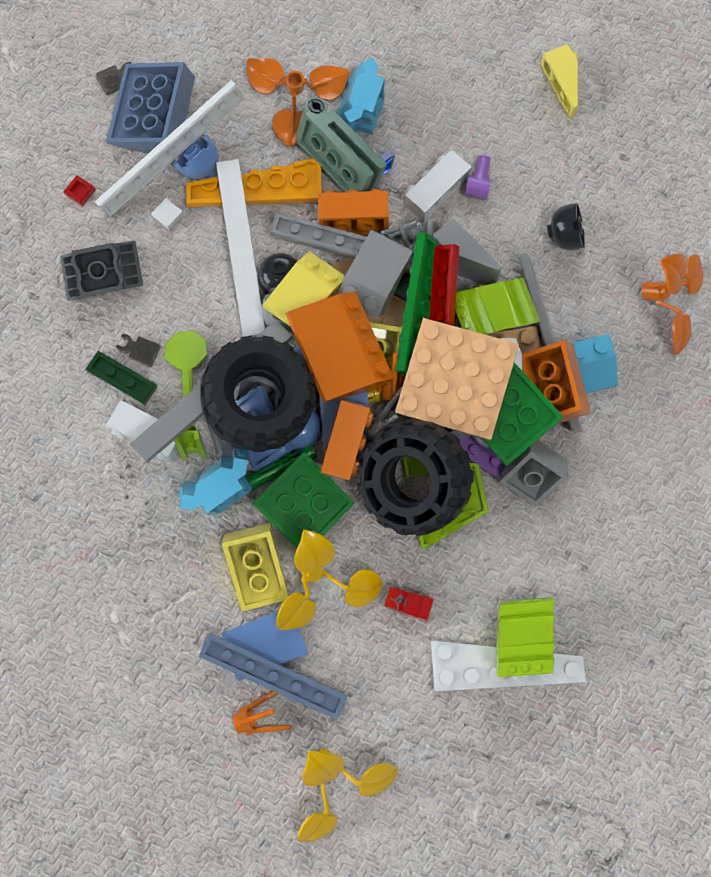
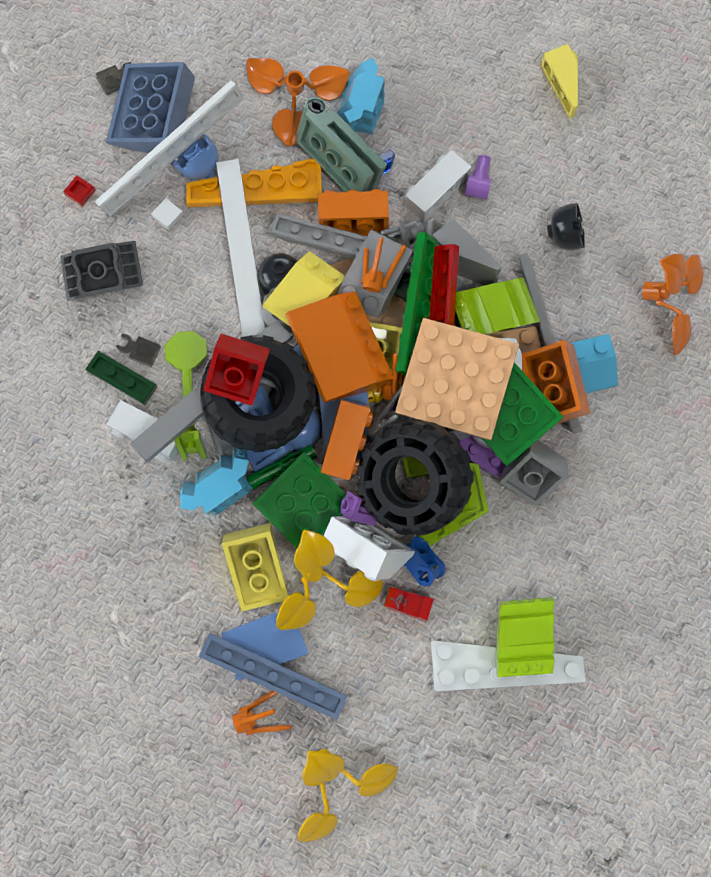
none -> red slope [203,333,270,406]
none -> white slope [324,516,415,581]
none -> medium lavender bracket [340,490,377,526]
none -> orange plant [361,237,406,293]
none -> blue piece [404,537,446,587]

